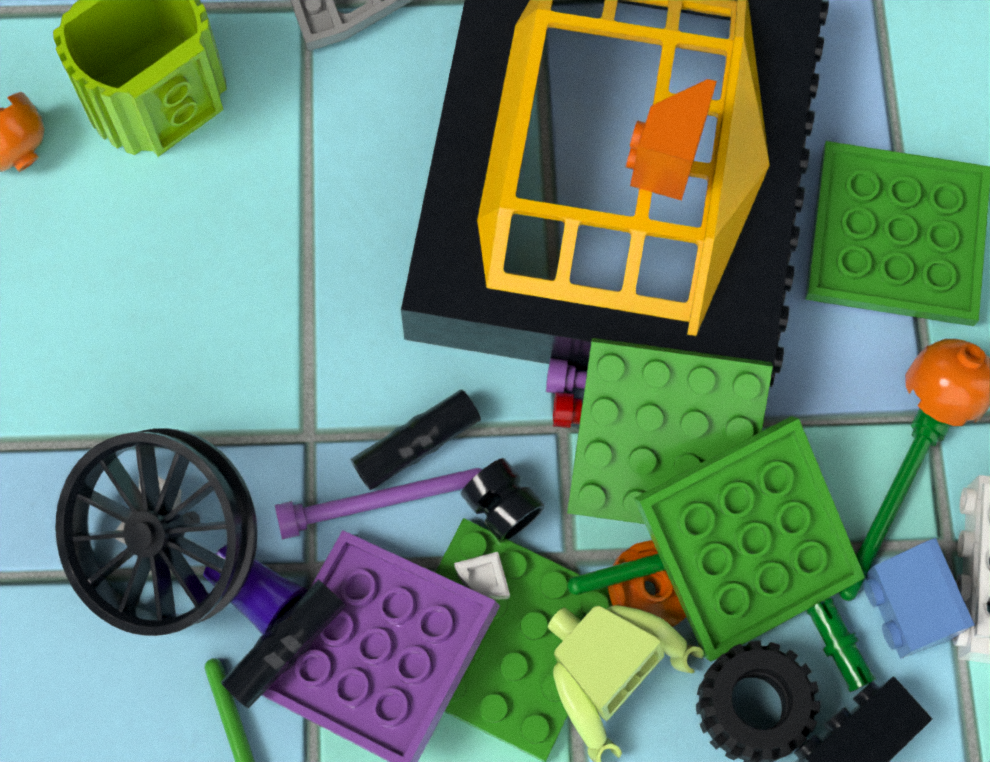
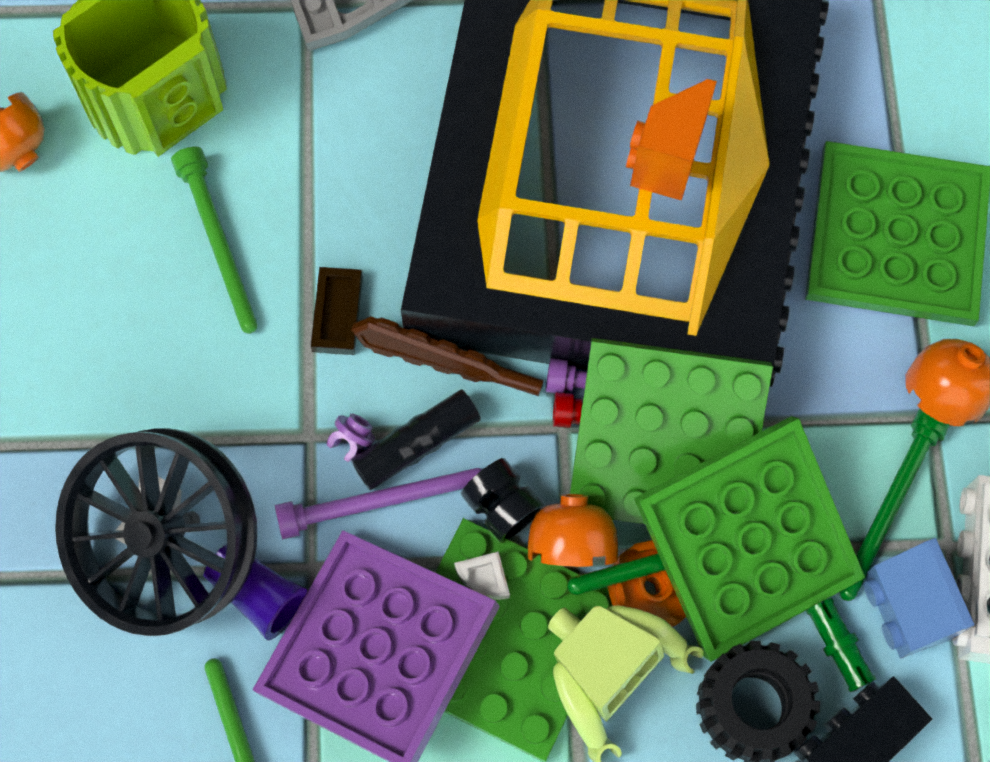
black axle [220,579,346,709] -> none
none -> bright green piece [171,146,257,334]
none -> dark brown tile [311,267,363,355]
none -> medium lavender plate [327,414,375,462]
none -> reddish brown sword [351,316,544,396]
none -> orange cylinder [528,494,618,567]

